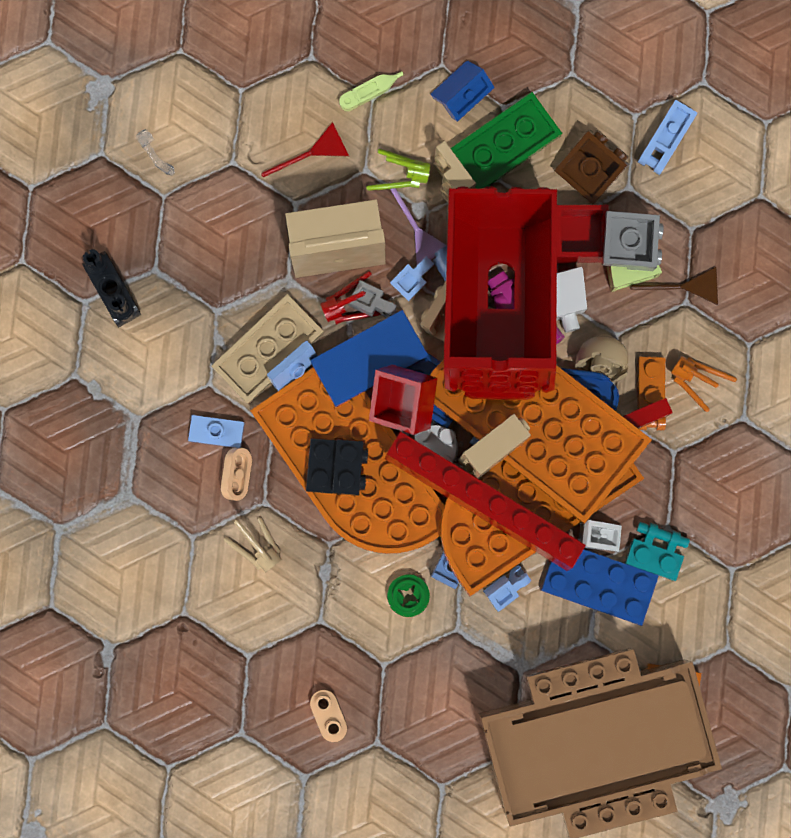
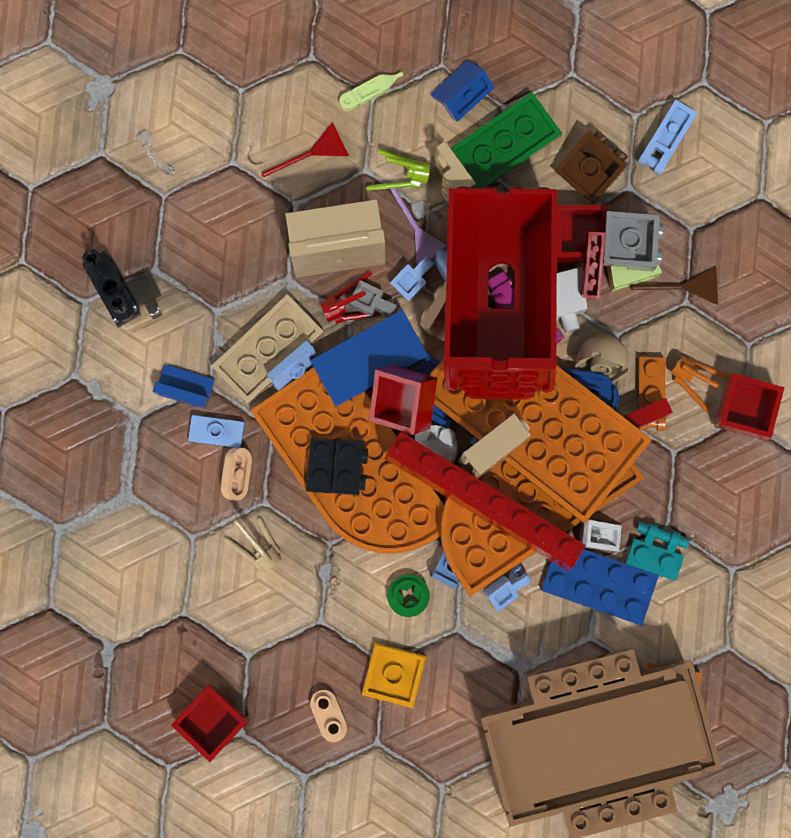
none -> clear smoke plate [126,271,162,320]
none -> blue panel [152,365,214,410]
none -> red piece [171,683,250,762]
none -> light orange tile [362,643,426,708]
none -> red piece [581,230,606,299]
none -> red piece [714,373,785,441]

